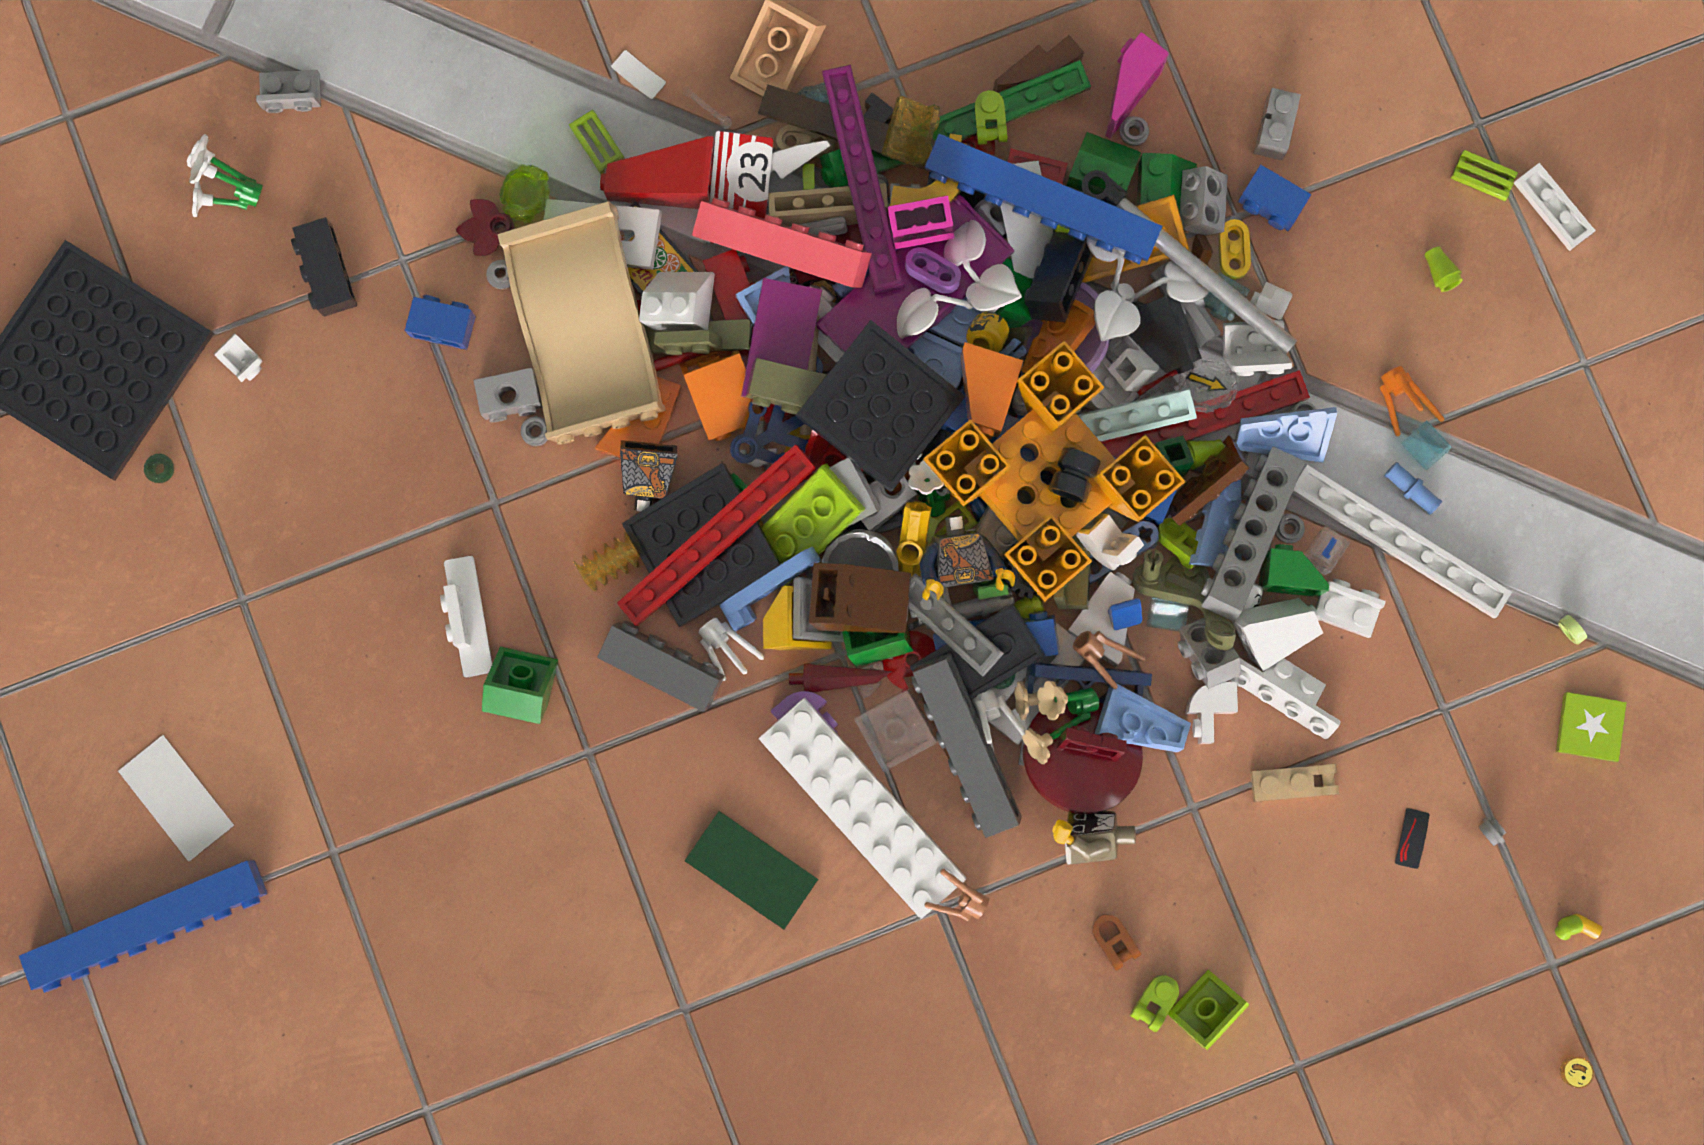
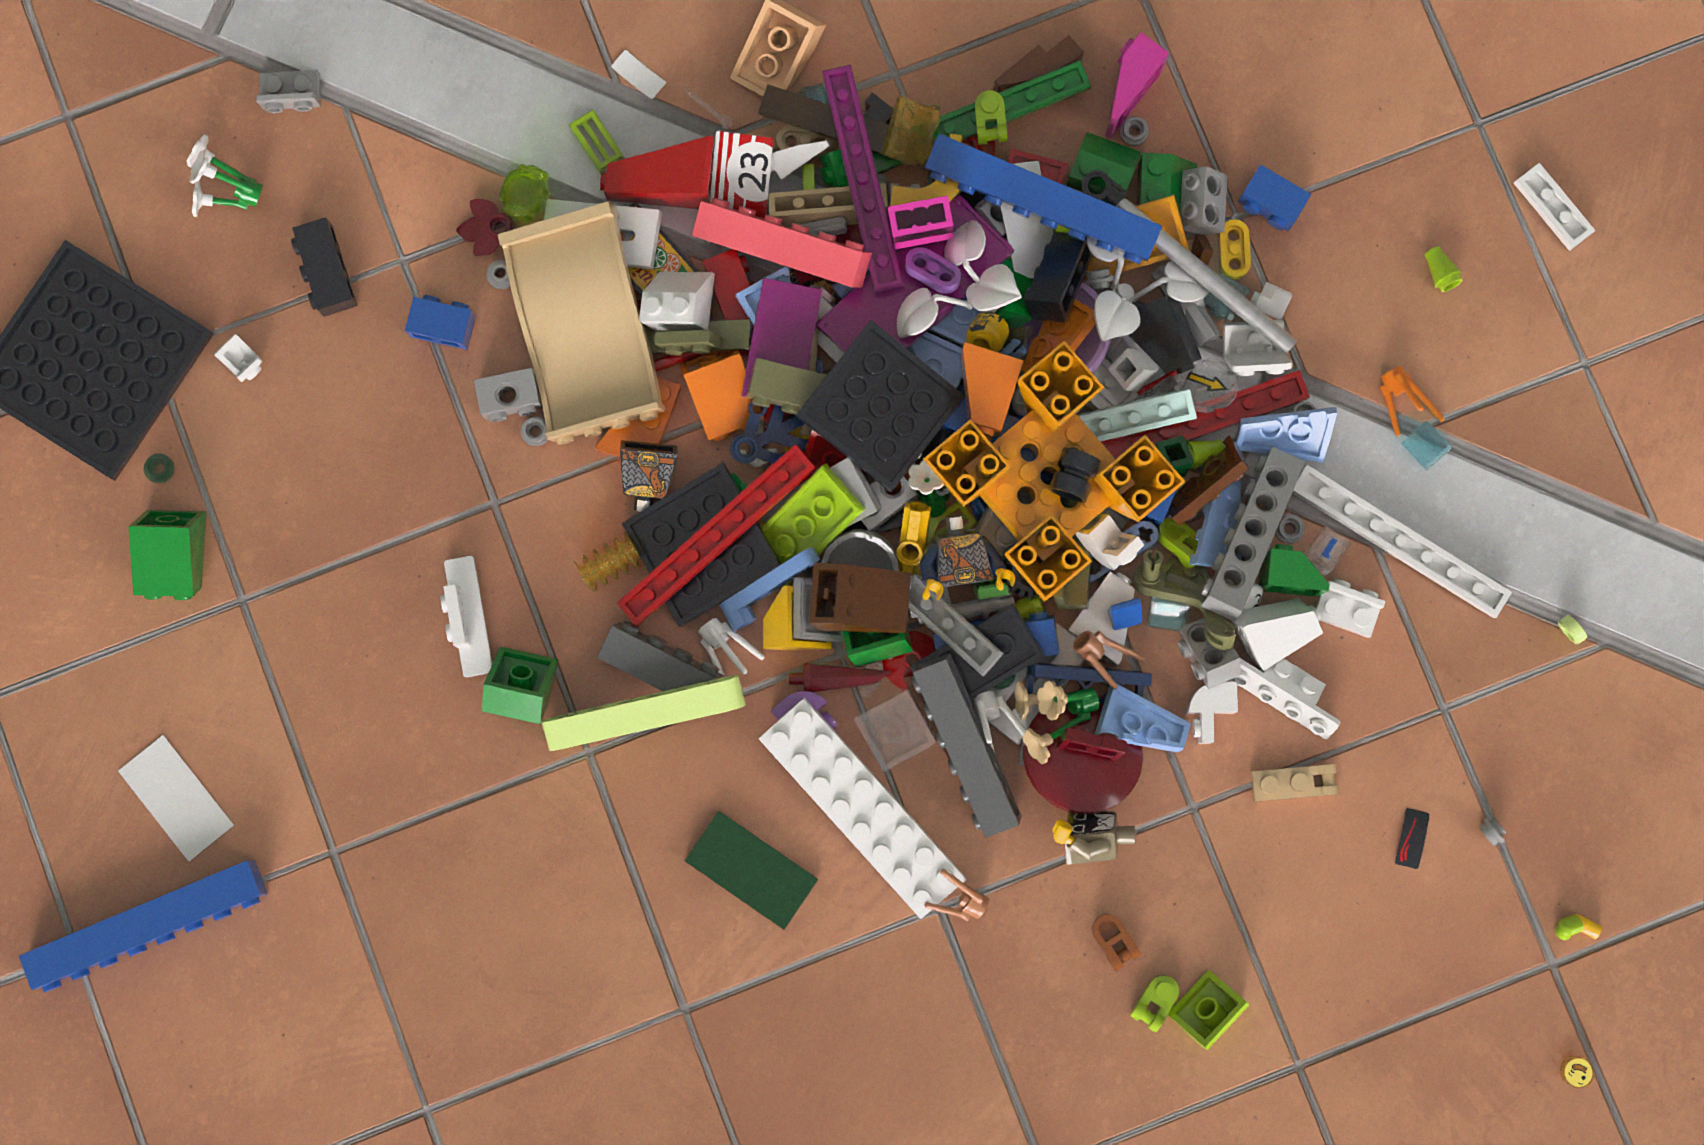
light grey piece [1254,88,1301,160] -> none
medium blue pin [1384,462,1442,515] -> none
lime tile [1451,150,1518,201] -> none
lime tile [1556,692,1627,762] -> none
none -> green slope [128,510,206,600]
none -> yellowish green beam [541,675,746,751]
none -> light grey plate [1084,268,1114,289]

